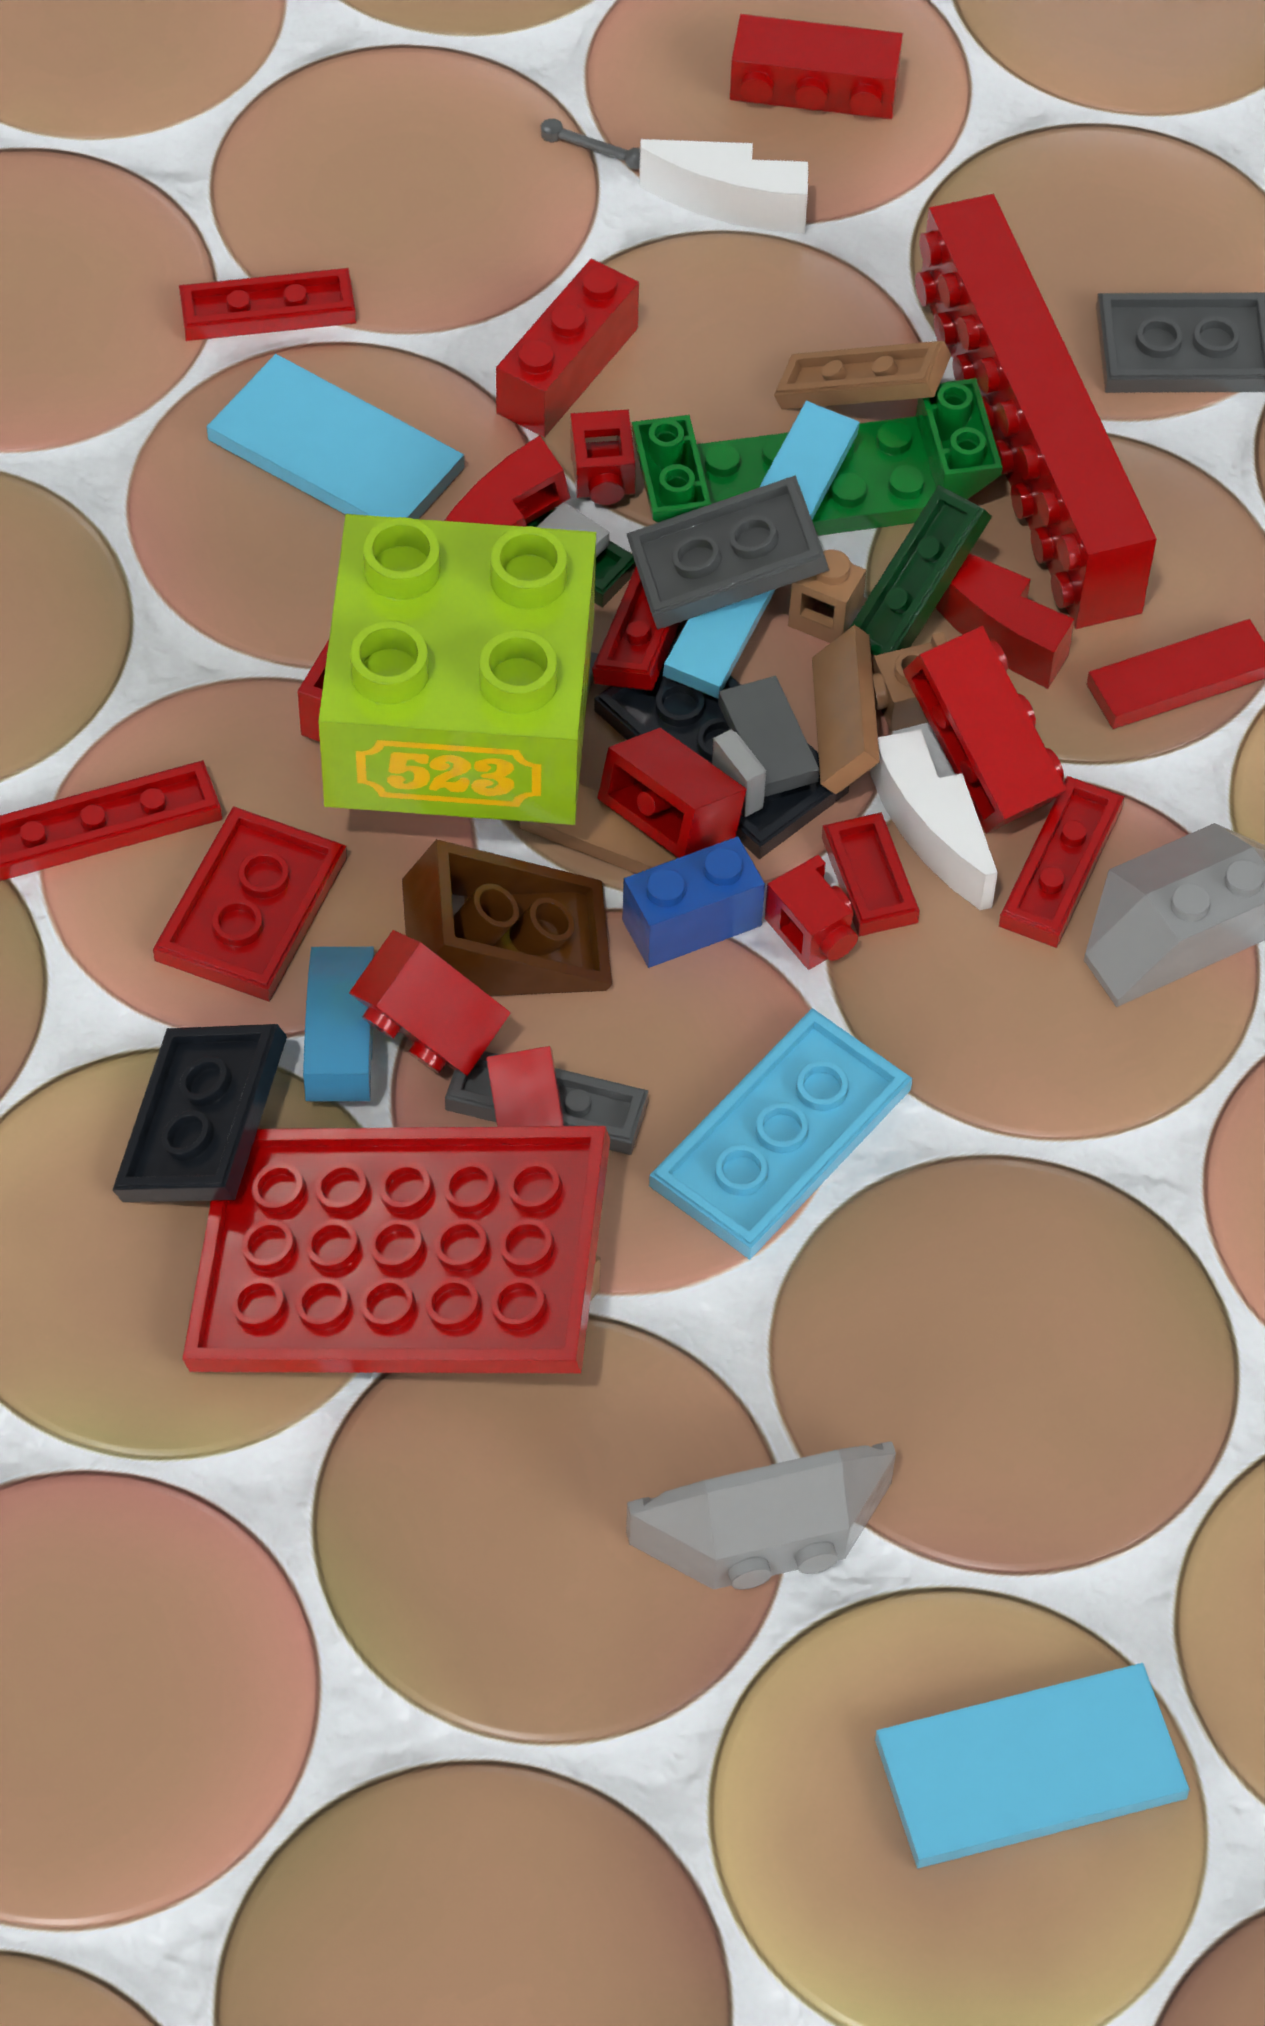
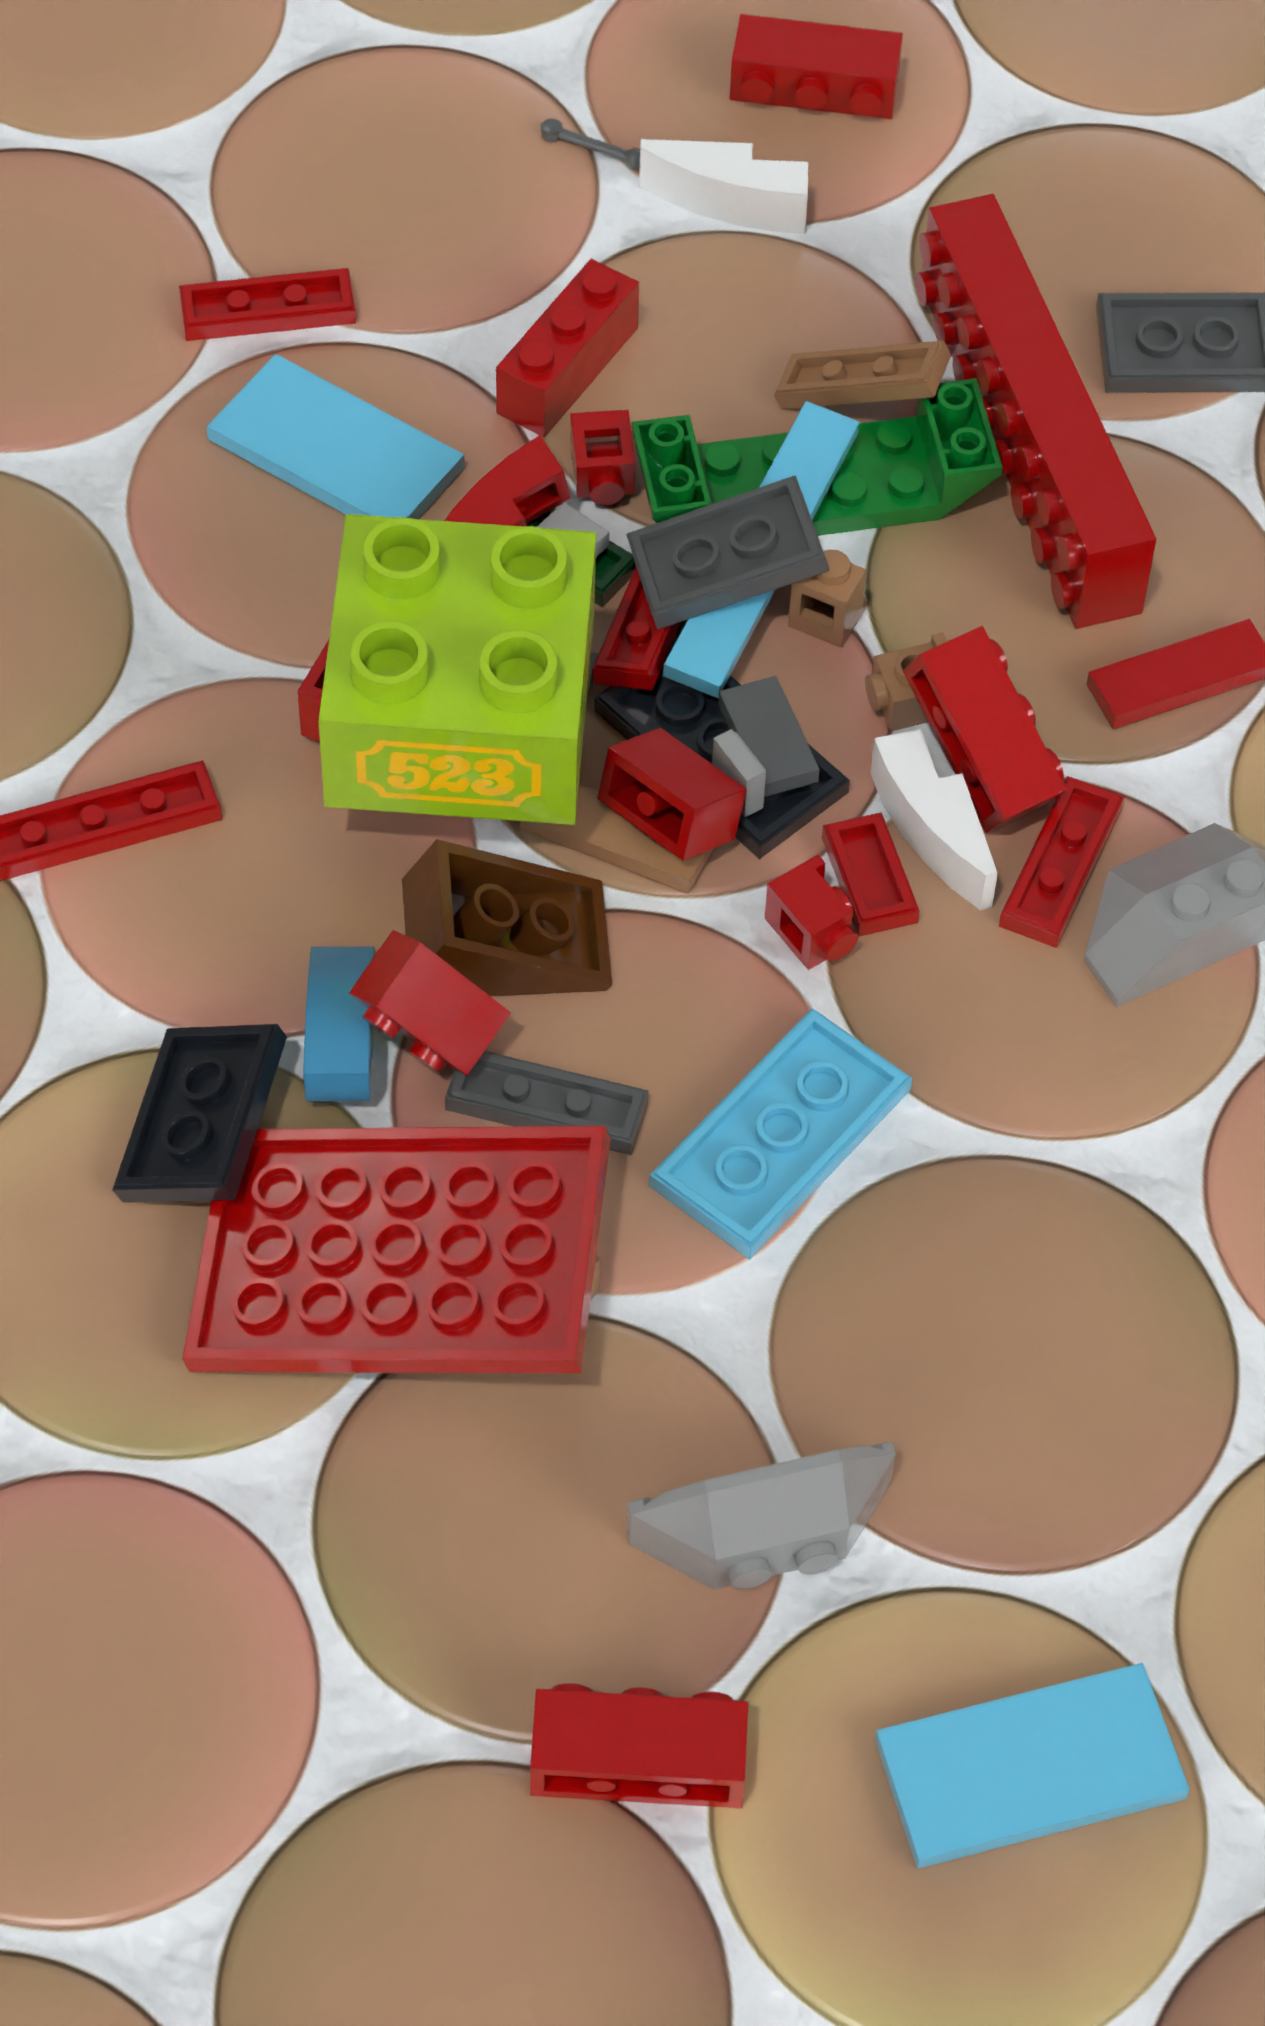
red tile [153,806,347,1002] -> none
red tile [486,1046,564,1127] -> none
blue brick [622,836,765,968] -> none
medium nougat tile [812,625,880,794] -> none
dark green tile [849,485,992,657] -> none
red slope [935,553,1075,689] -> none
none -> red brick [530,1683,749,1809]

